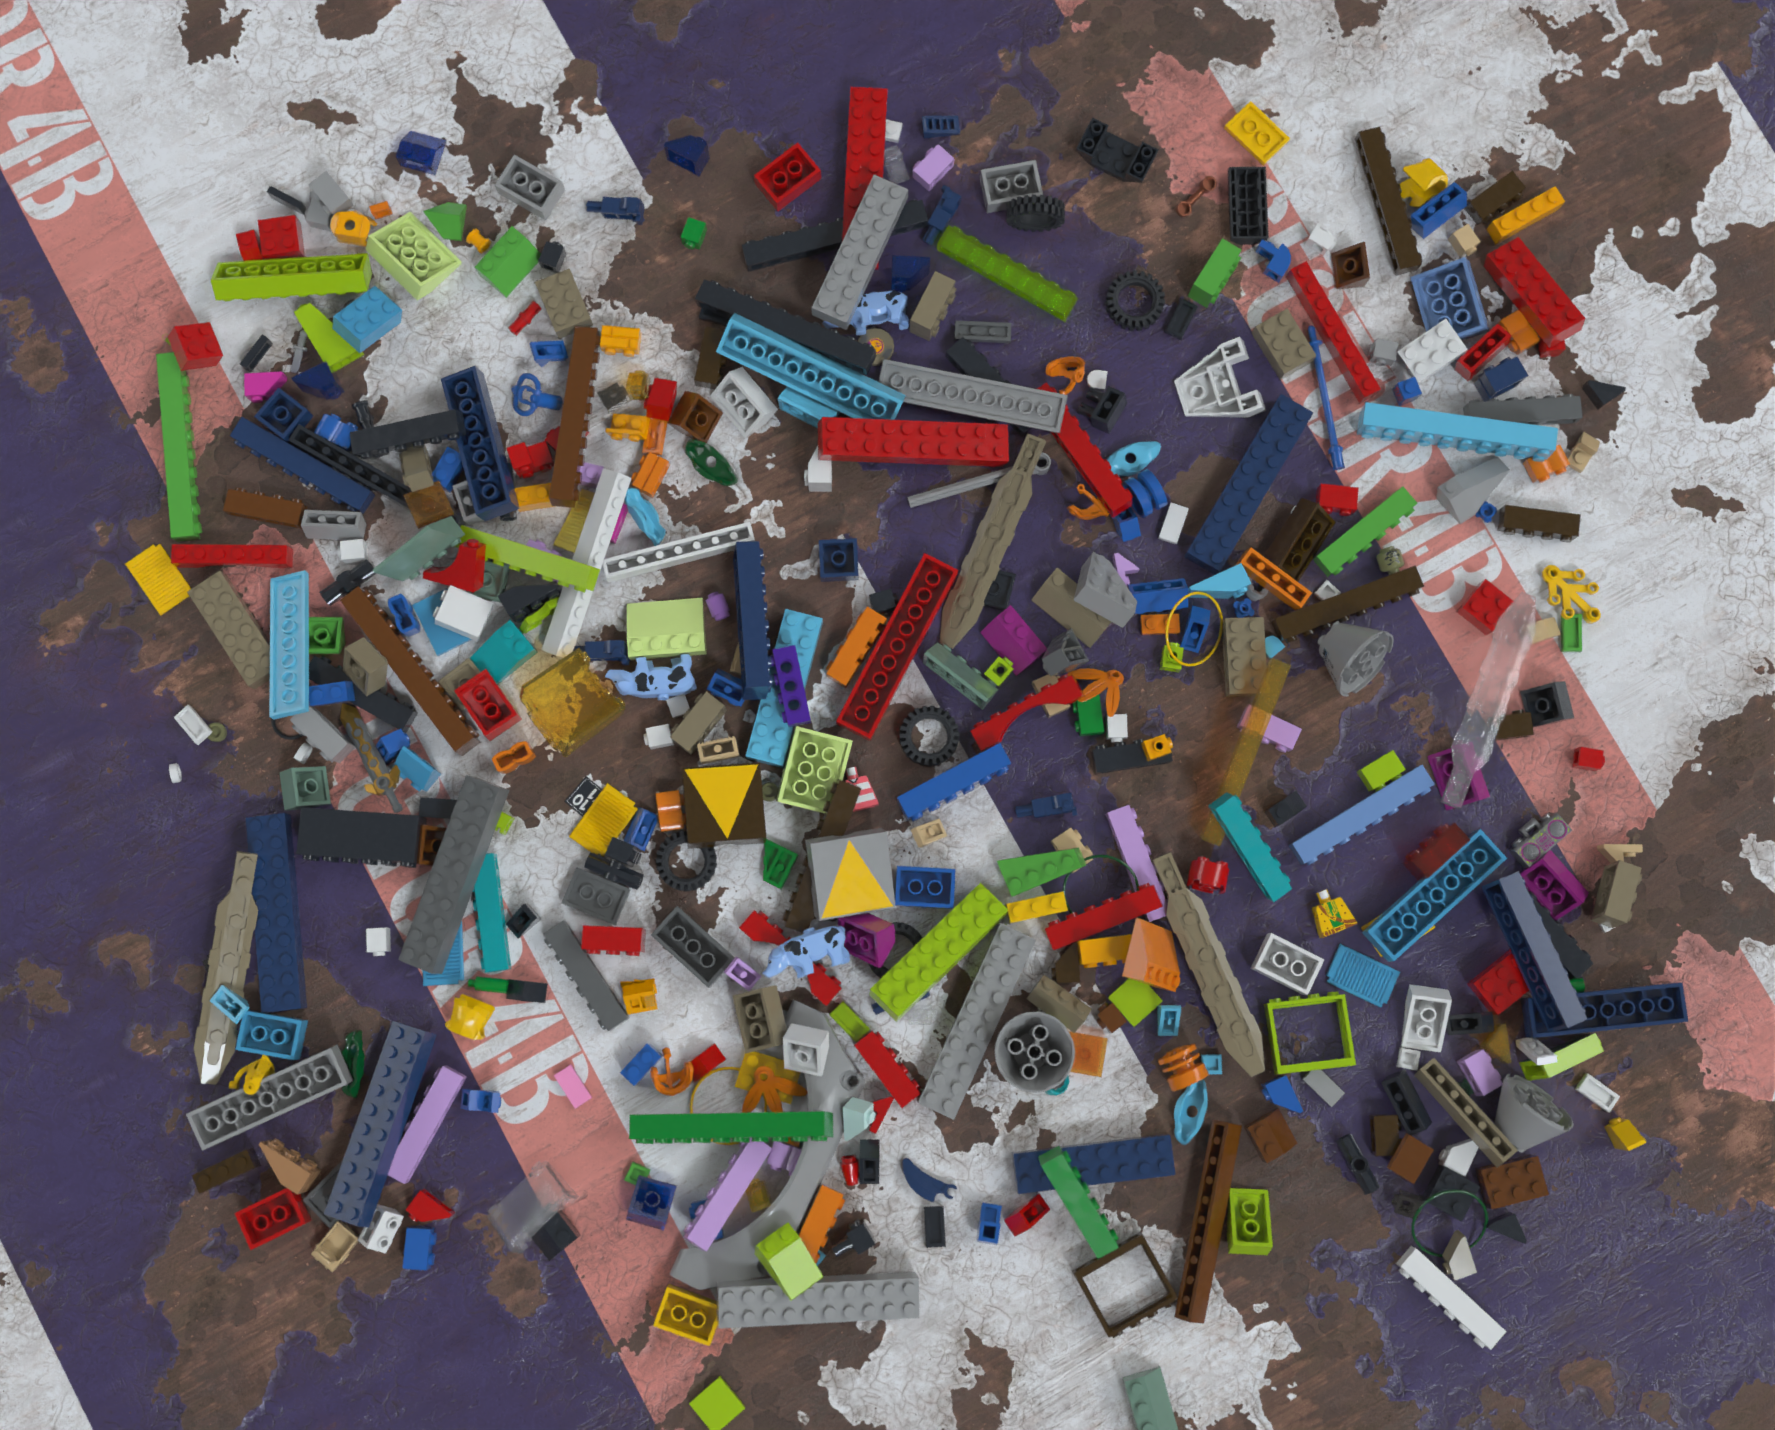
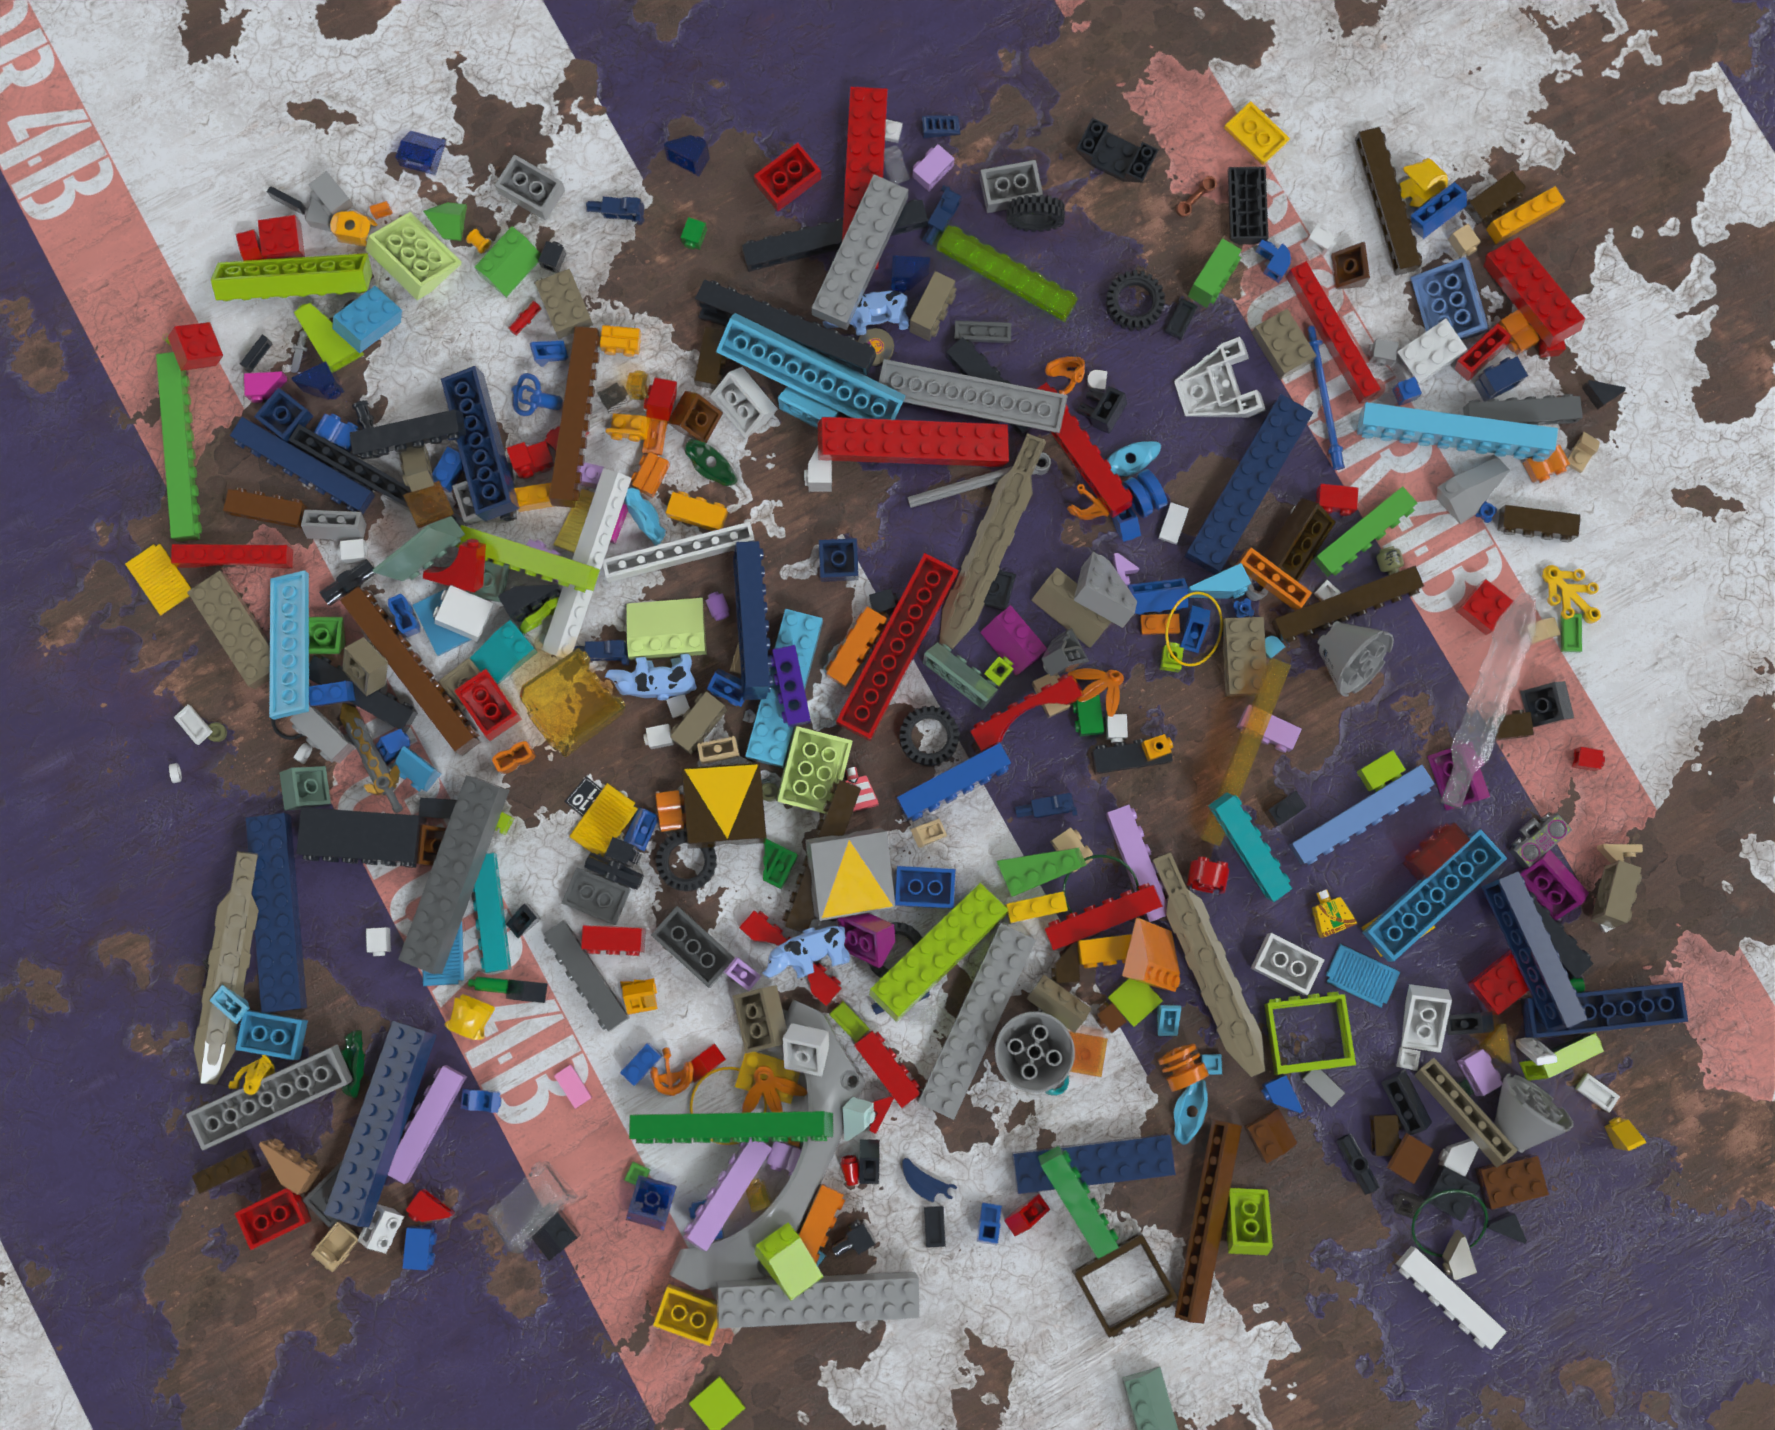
none -> light orange brick [666,491,728,531]

